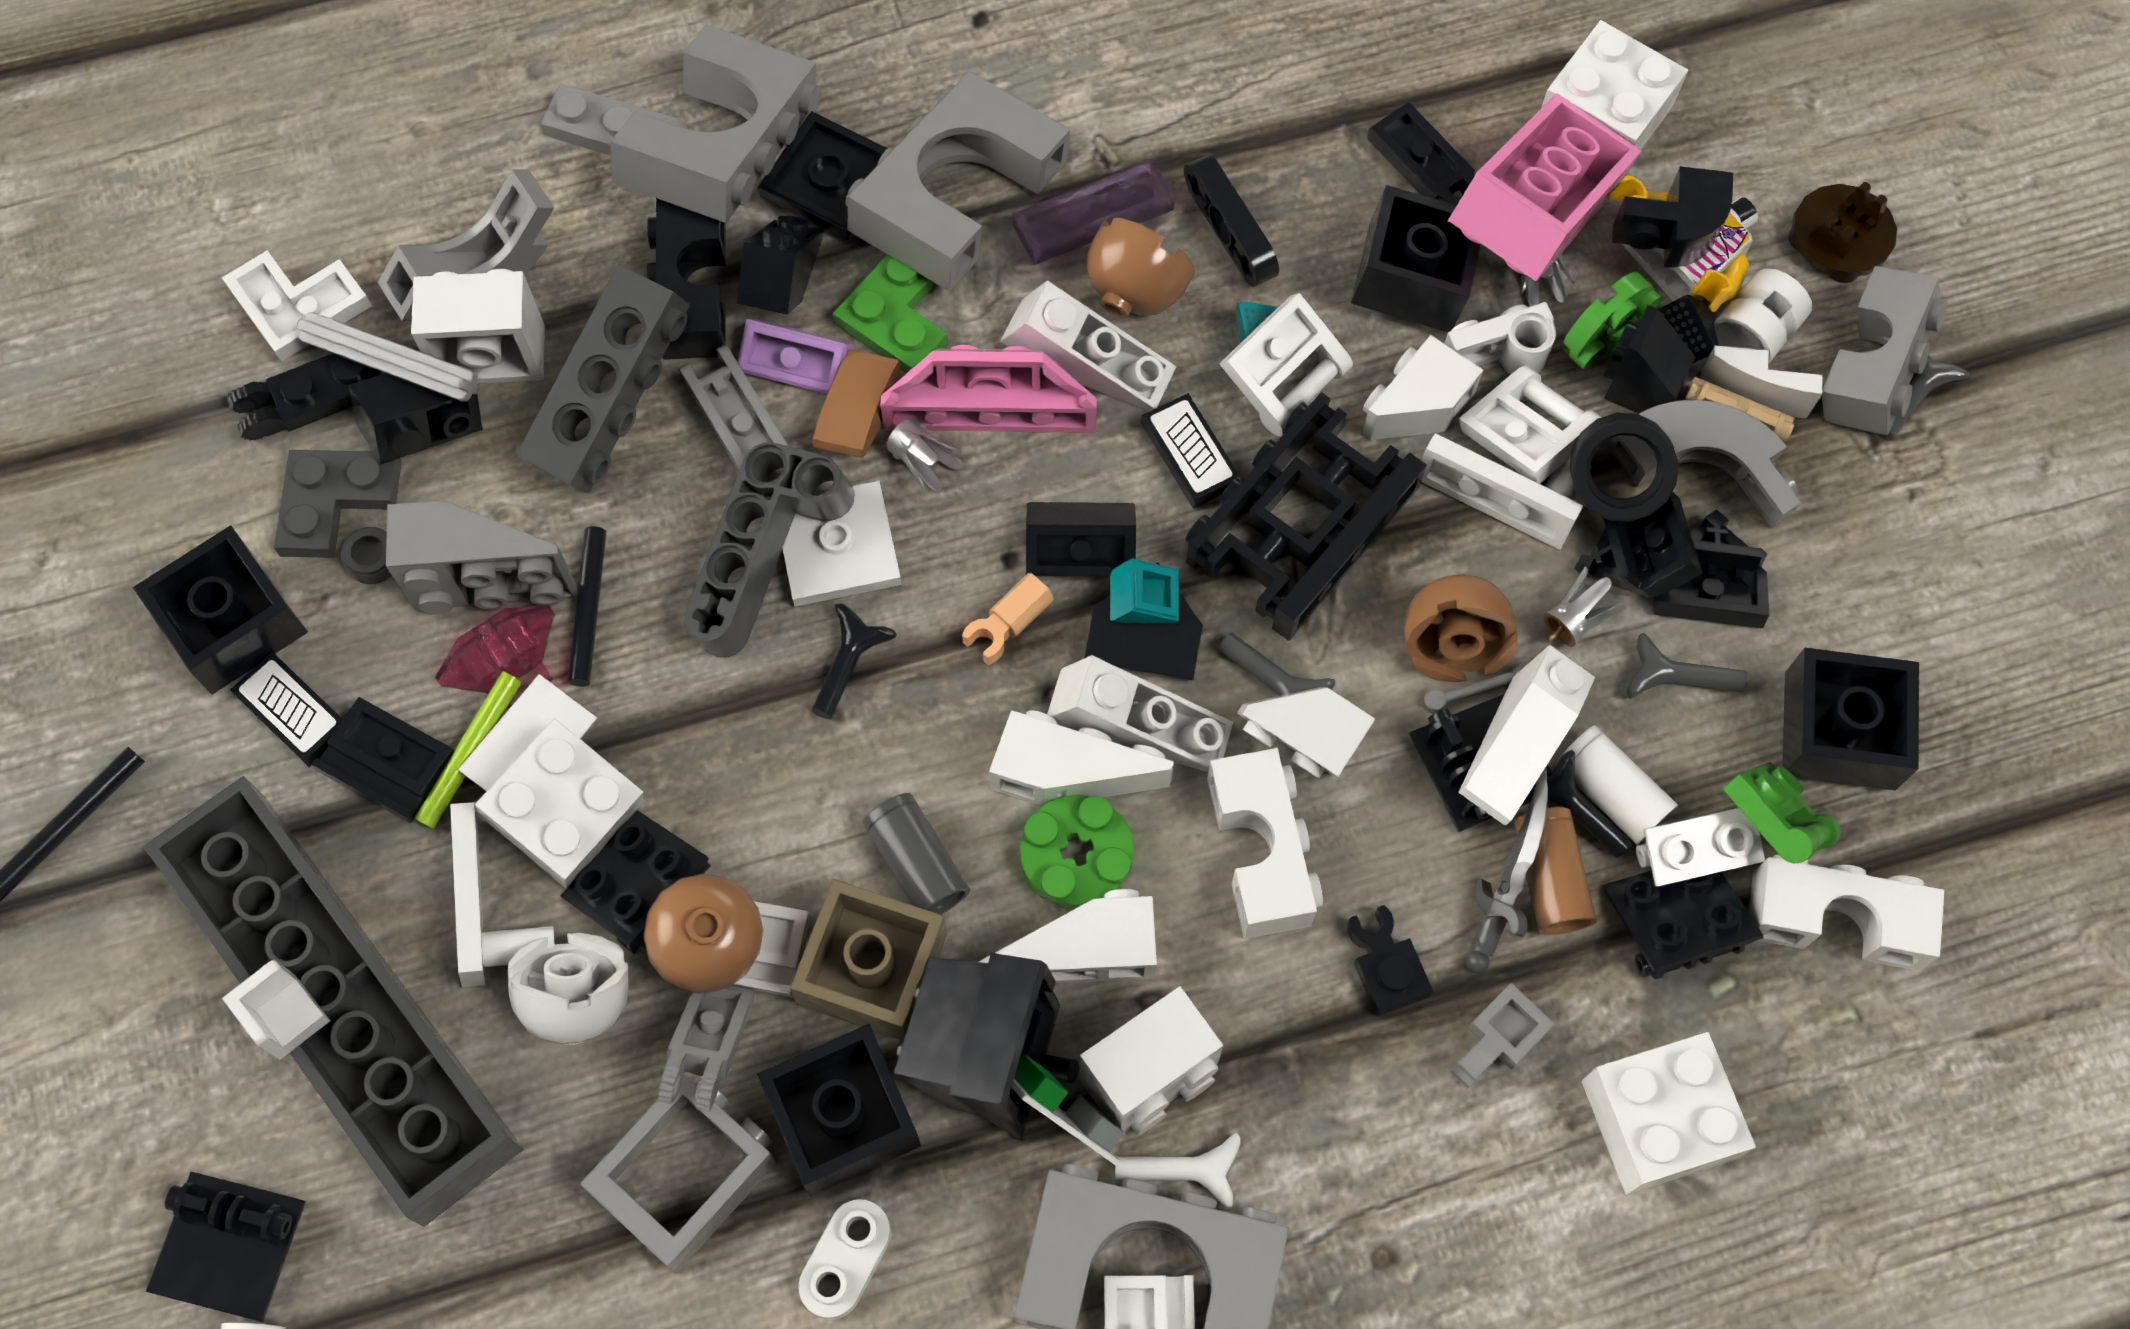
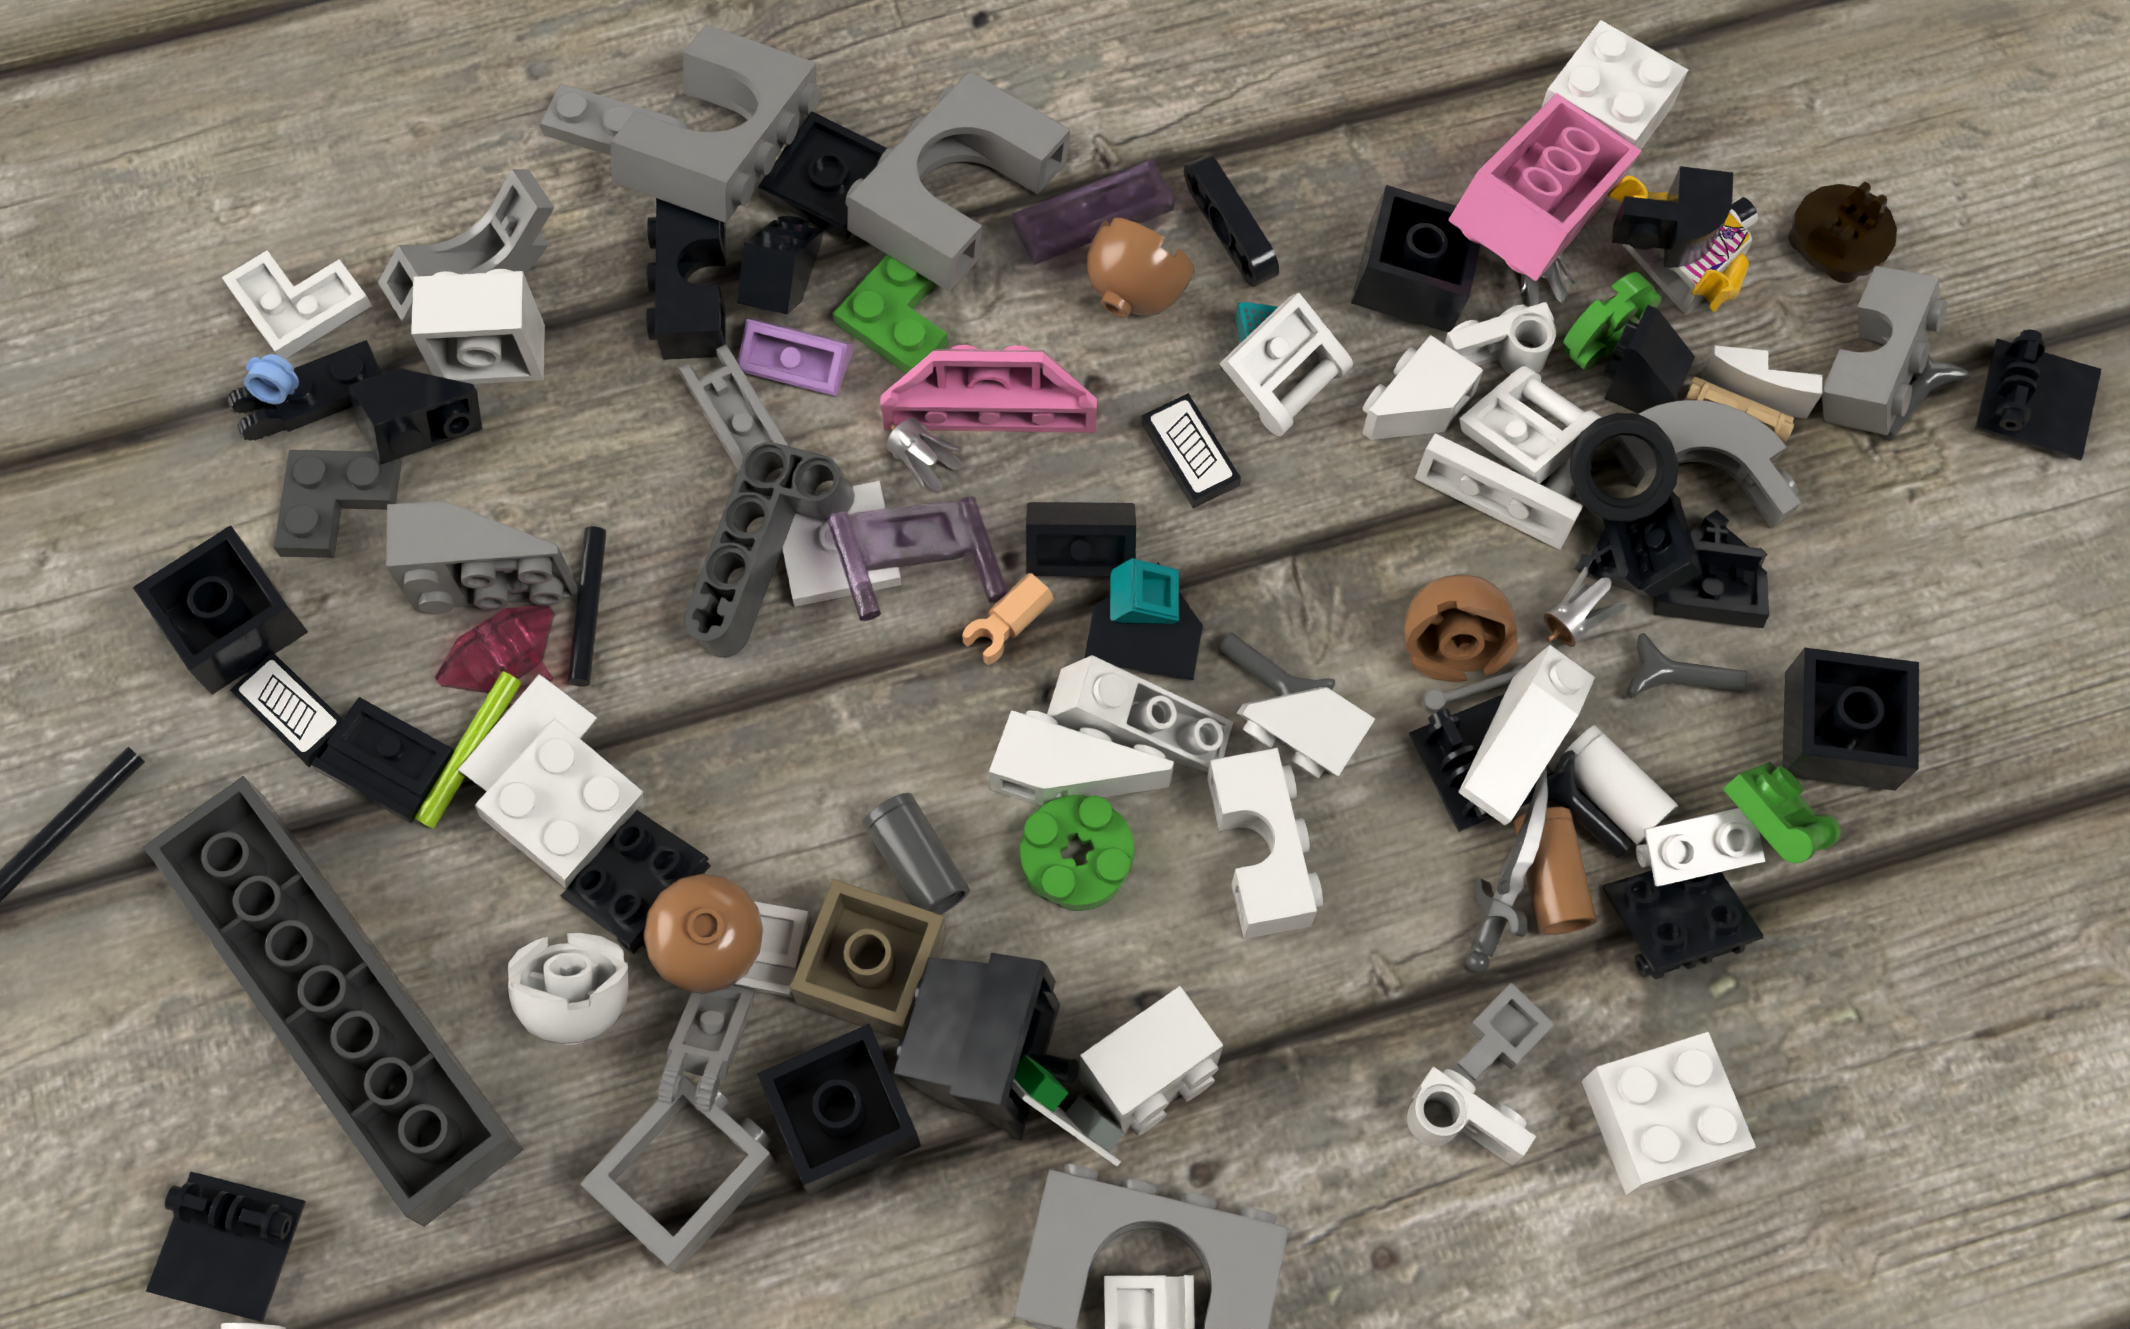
white panel [222,960,330,1060] -> none
axle [296,312,479,402] -> none
dark grey tile [341,527,392,584] -> none
white piece [450,802,555,988] -> none
dark grey brick [516,263,690,493] -> none
white plate [799,1199,891,1320] -> none
black piece [811,603,897,719] -> none
medium nougat slope [812,349,900,458] -> none
white slope [979,889,1157,984] -> none
white slope [1000,280,1176,411] -> none
white piece [1115,1132,1241,1210] -> none
black fence [1185,392,1427,641] -> none
black plate [1347,905,1434,1017] -> none
black hinge [1367,103,1475,206] -> none
black slope [1659,295,1719,364] -> none
white wheel [1713,268,1812,364] -> none
white arch [1749,854,1944,971] -> none
none -> light blue plate [244,354,299,404]
none -> clear purple plate [827,496,1008,621]
none -> white plate [1407,1067,1536,1166]
none -> black hinge [1975,329,2102,461]

